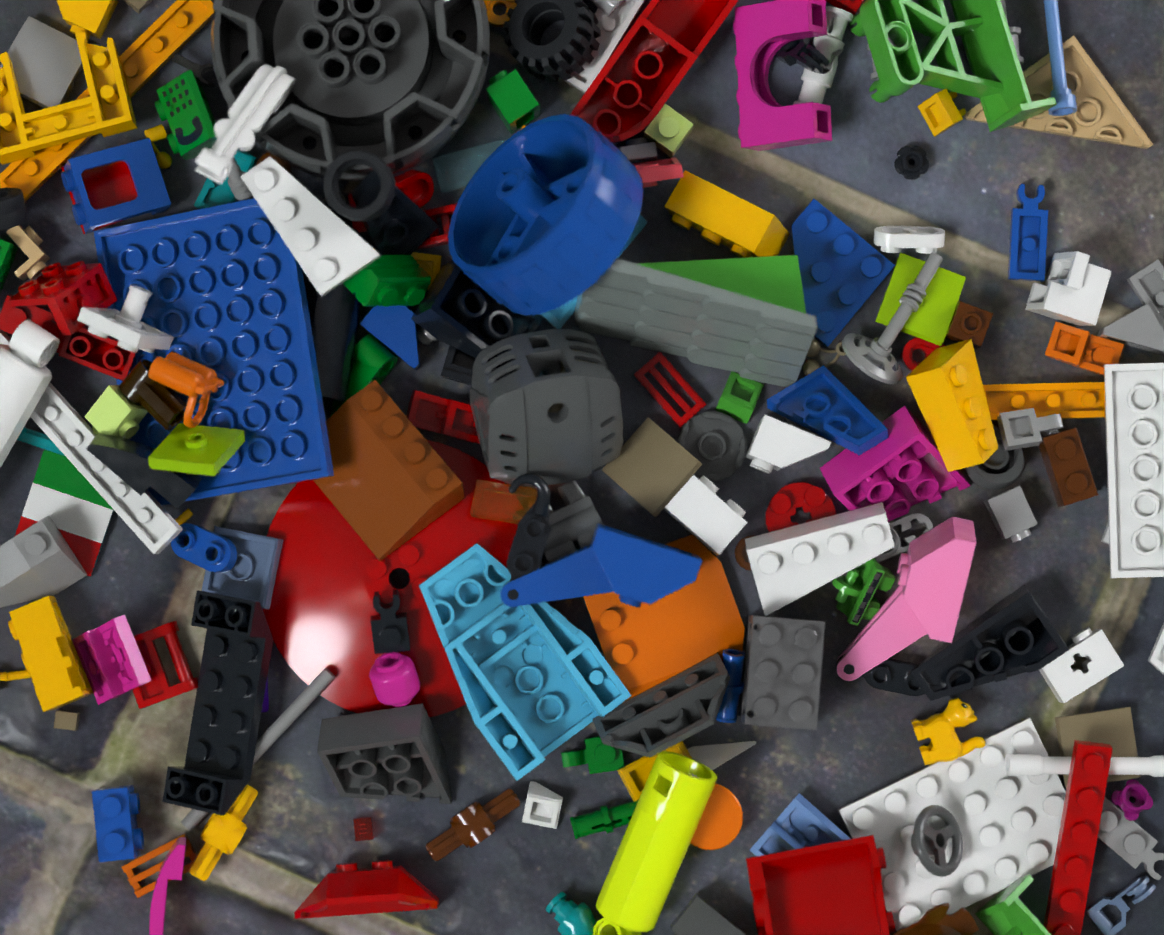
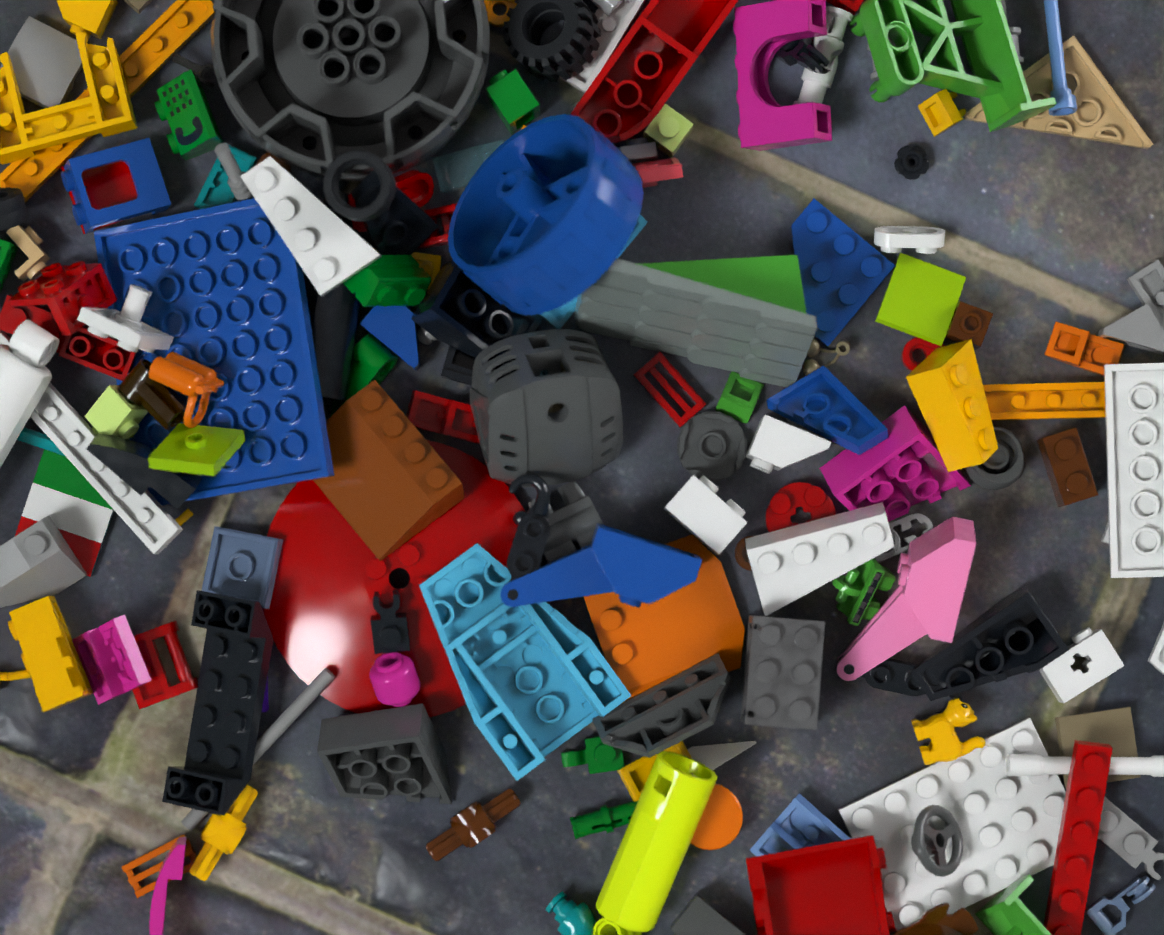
dark tan piece [54,710,80,731] -> none
blue brick [92,785,144,863] -> none
yellow piece [144,124,172,169] -> none
blue plate [171,523,237,573] -> none
white piece [195,64,296,184] -> none
red wedge [294,860,439,919] -> none
clear red piece [353,816,374,841] -> none
clear orange tile [470,479,537,524] -> none
white slope [522,781,563,829] -> none
dark tan slope [602,417,703,518] -> none
yellow wedge [664,170,790,258] -> none
blue pin [716,649,745,723] -> none
light grey dish [842,252,943,384] -> none
light grey brick [983,486,1038,543] -> none
light grey plate [997,408,1063,451] -> none
blue plate [1008,184,1048,282] -> none
white plate [1025,251,1112,326] -> none
magenta plate [1111,779,1153,821] -> none

